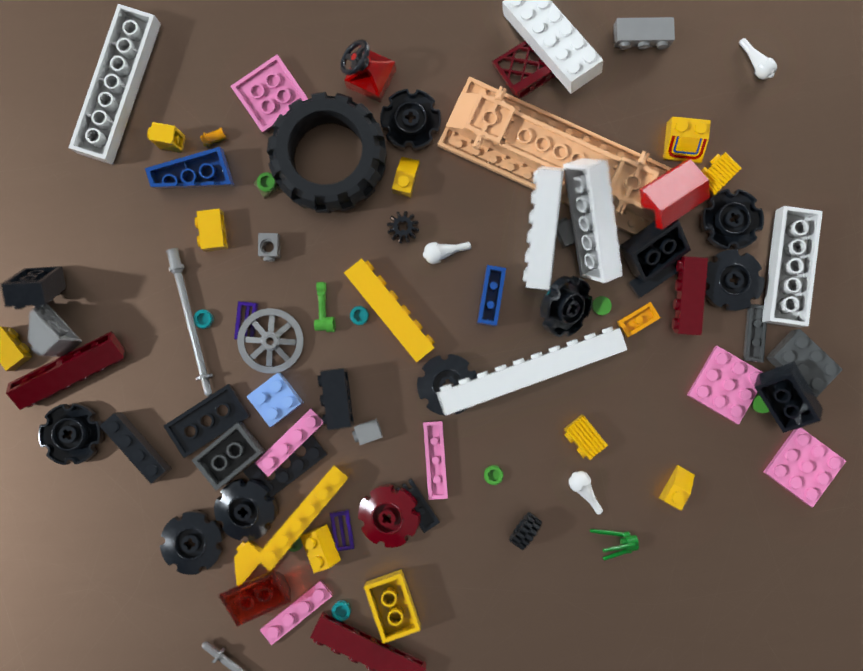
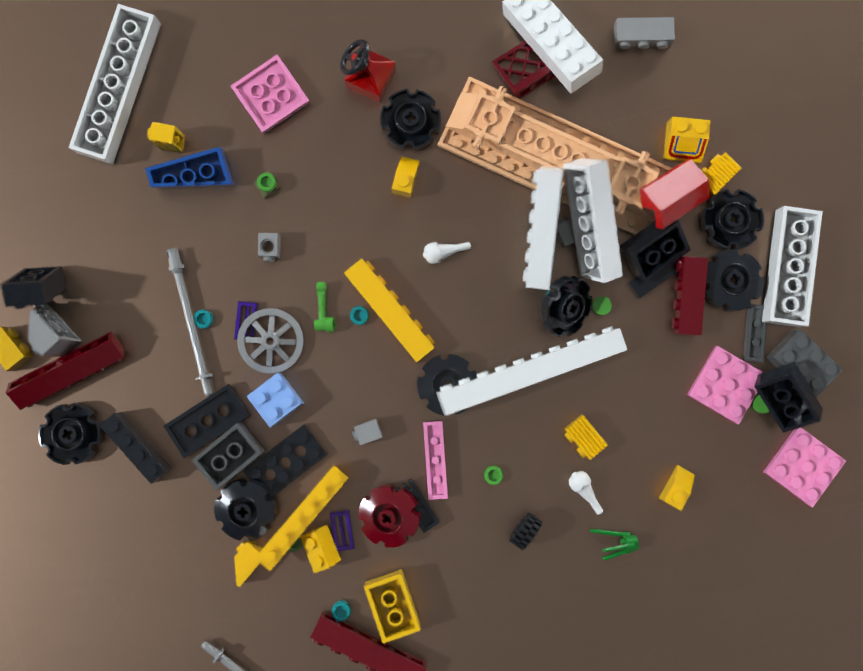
black piece [160,511,224,575] -> none
yellow brick [195,208,228,252] -> none
light orange pin [200,128,226,147] -> none
clear red slope [219,570,291,627] -> none
bright pink plate [255,408,323,477] -> none
bright pink plate [260,580,333,645] -> none
black tyre [267,92,387,214] -> none
black brick [318,368,354,430] -> none
black gear [387,211,419,244] -> none
blue brick [477,265,506,327] -> none
light orange plate [617,302,661,338] -> none
white piece [739,38,777,80] -> none

